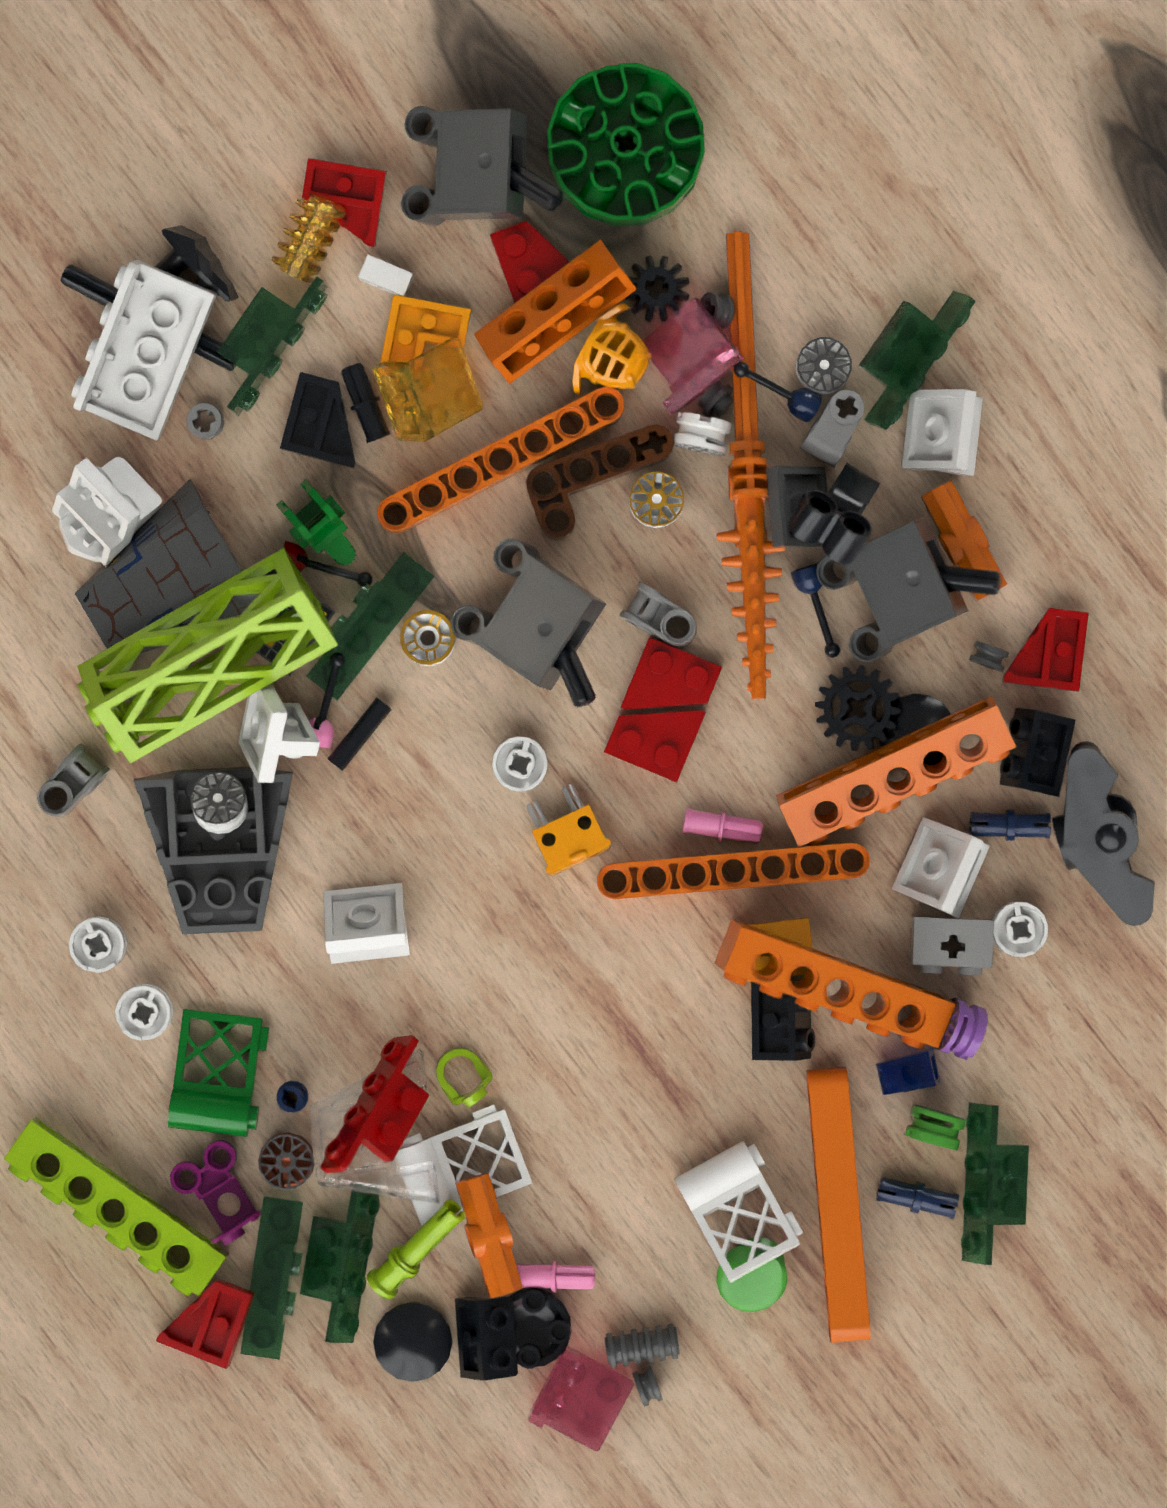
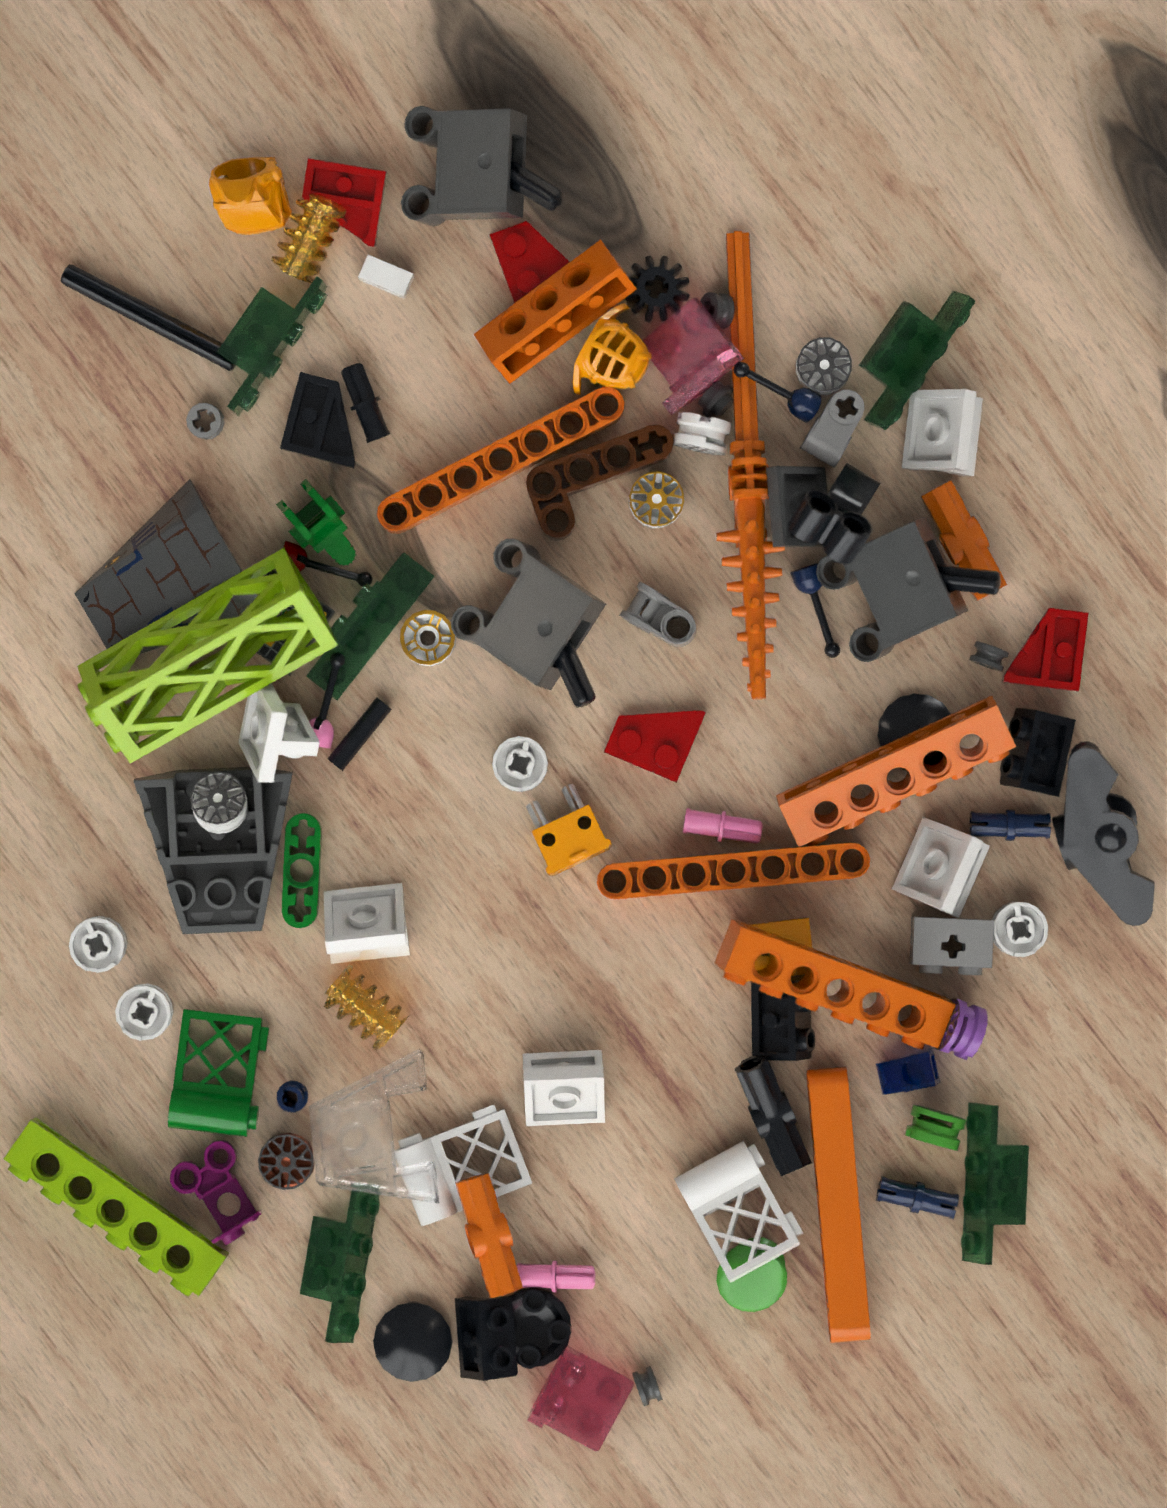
light grey piece [37,743,110,817] -> none
white piece [52,457,161,567] -> none
white bracket [71,259,217,441] -> none
black connector [155,225,238,302] -> none
red wing [156,1279,255,1369] -> none
clear green bracket [240,1196,303,1360] -> none
red bracket [320,1035,429,1173] -> none
lime pin [367,1200,465,1299] -> none
clear yellow bracket [372,338,483,442] -> none
light orange plate [379,294,471,381] -> none
lime piece [436,1048,493,1108] -> none
green brick [547,63,705,227] -> none
dark grey piece [605,1323,680,1369] -> none
red wing [620,637,722,710] -> none
black gear [815,665,902,751] -> none
none -> light orange piece [209,157,292,235]
none -> green beam [282,813,322,928]
none -> clear yellow piece [324,964,410,1050]
none -> white bracket [523,1050,605,1126]
none -> black piece [734,1055,812,1176]

